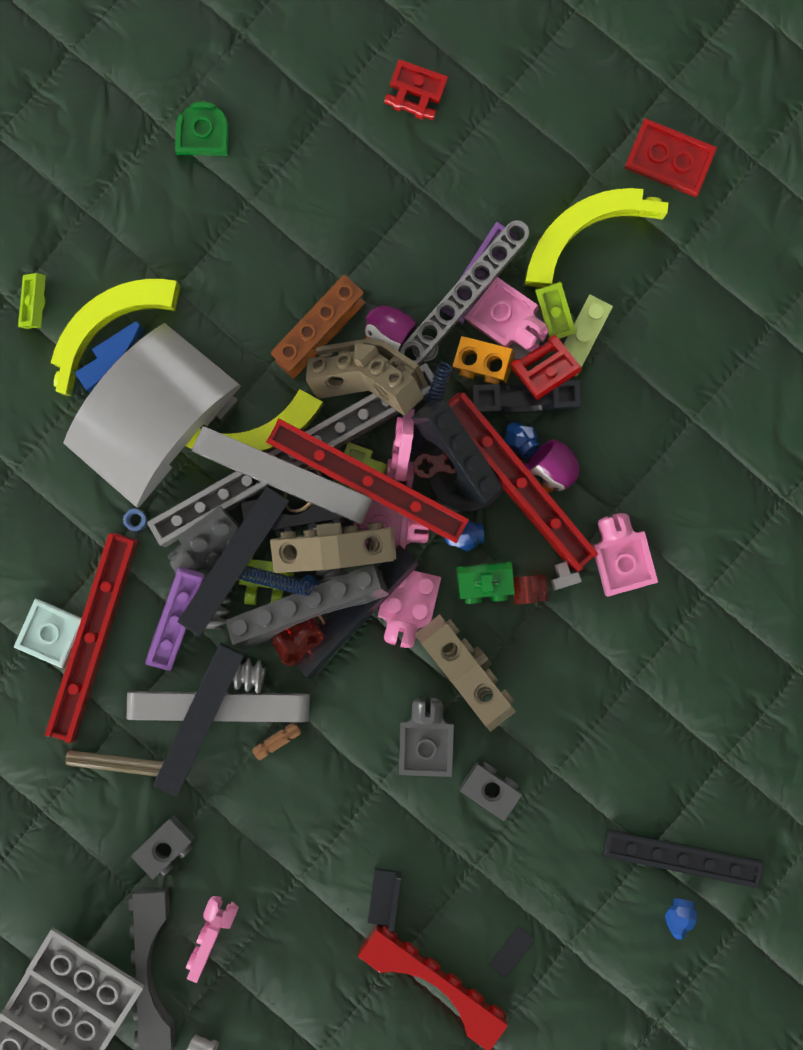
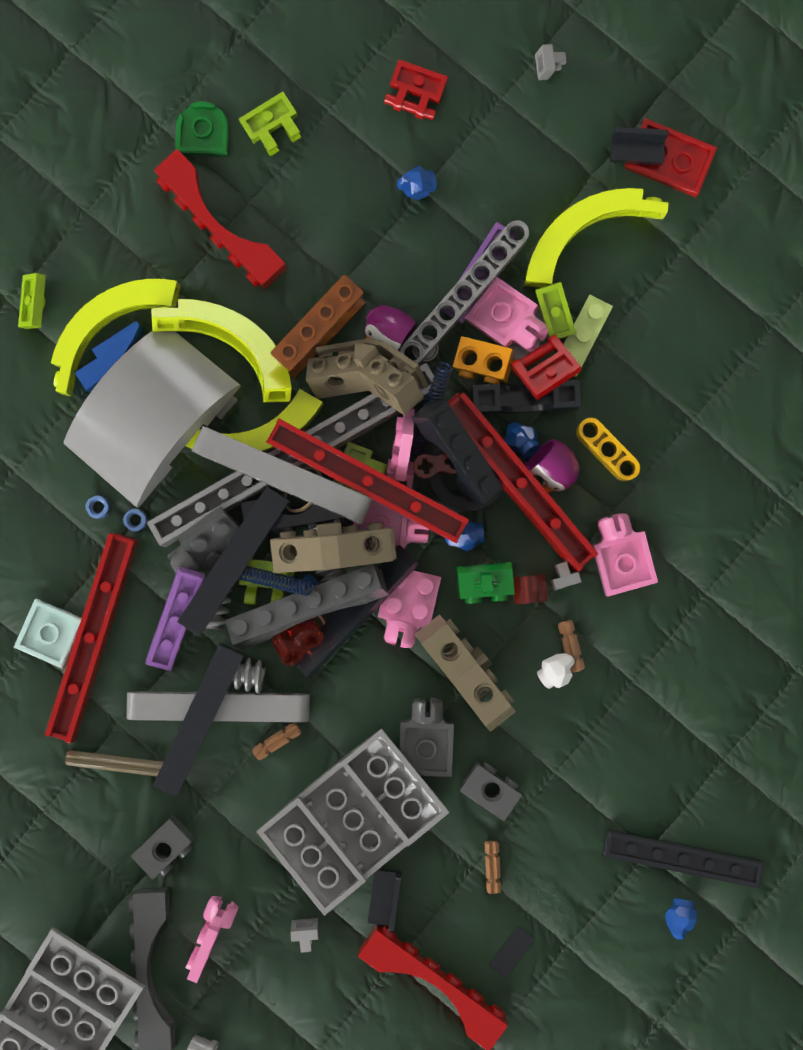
none -> medium blue axle [85,495,111,519]
none -> neon yellow arch [151,299,292,402]
none -> red arch [154,149,287,290]
none -> lime plate [239,92,301,157]
none -> light grey slope [256,728,450,916]
none -> light grey tile [290,918,319,952]
none -> blue rock [397,166,437,200]
none -> medium nougat axle [484,840,501,894]
none -> light grey tile [535,44,567,80]
none -> white rock [537,653,575,689]
none -> medium nougat axle [558,620,585,672]
none -> yellow beam [576,418,640,481]
none -> black panel [609,127,668,166]

